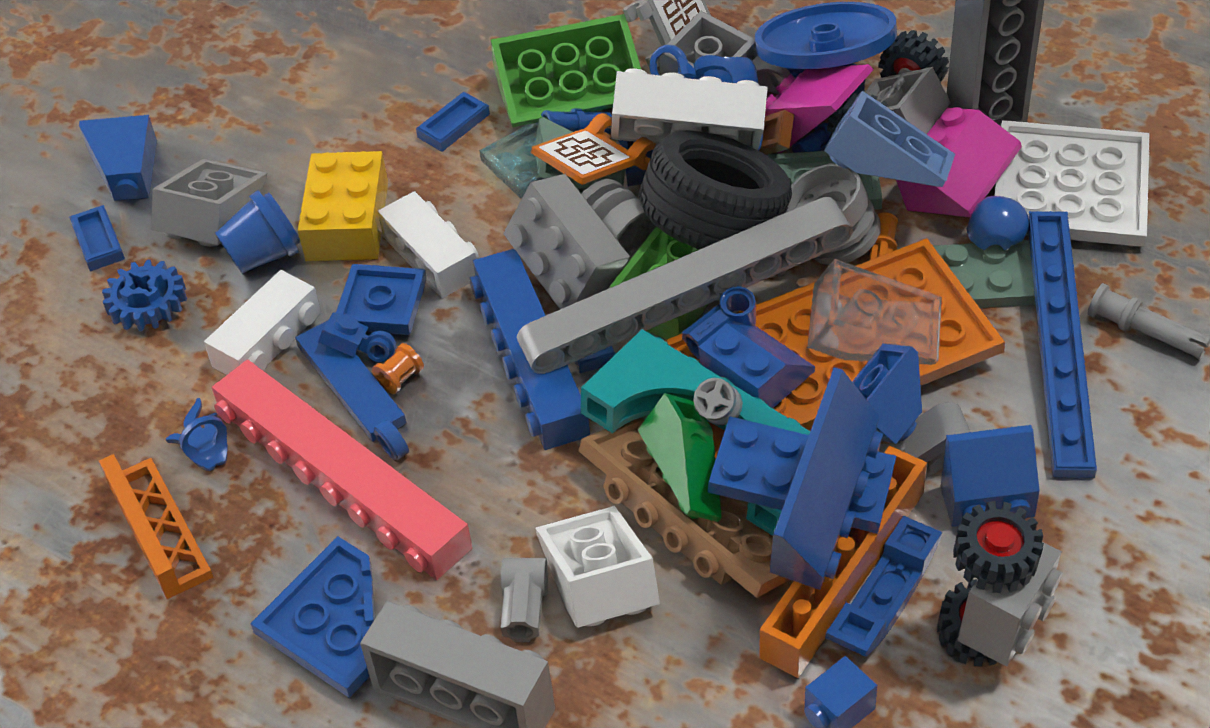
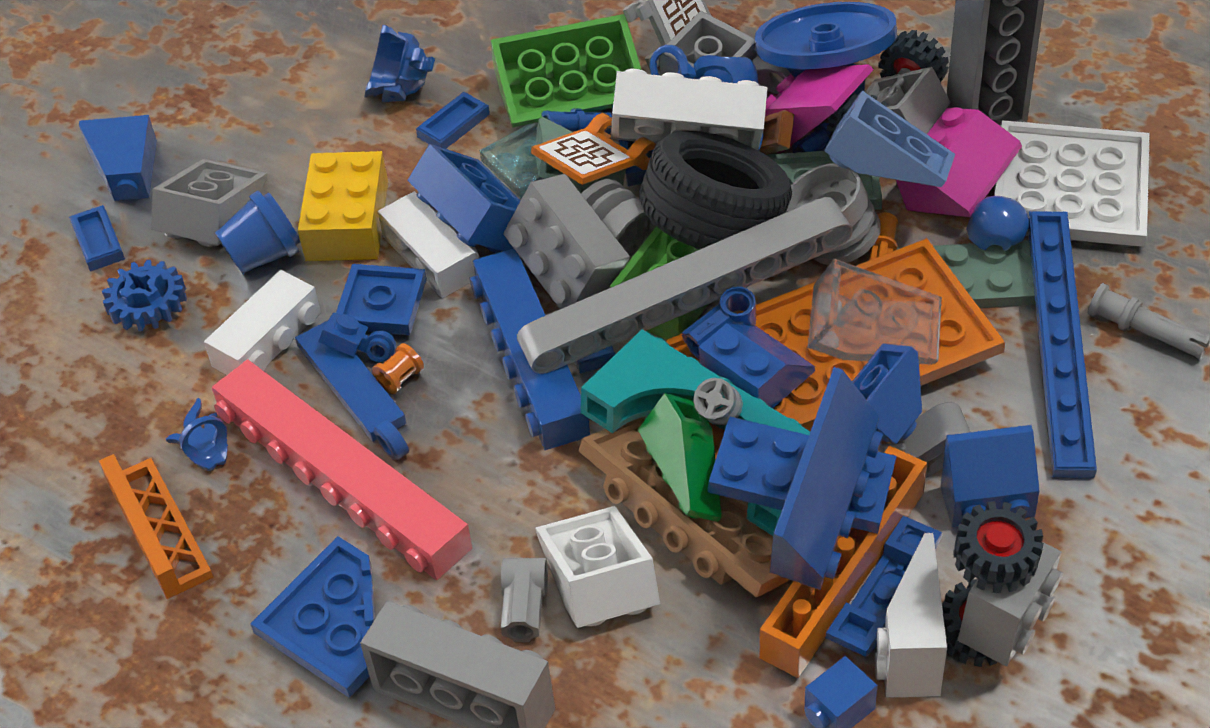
none -> blue helmet [364,25,435,102]
none -> blue brick [407,144,521,253]
none -> white slope [875,533,947,697]

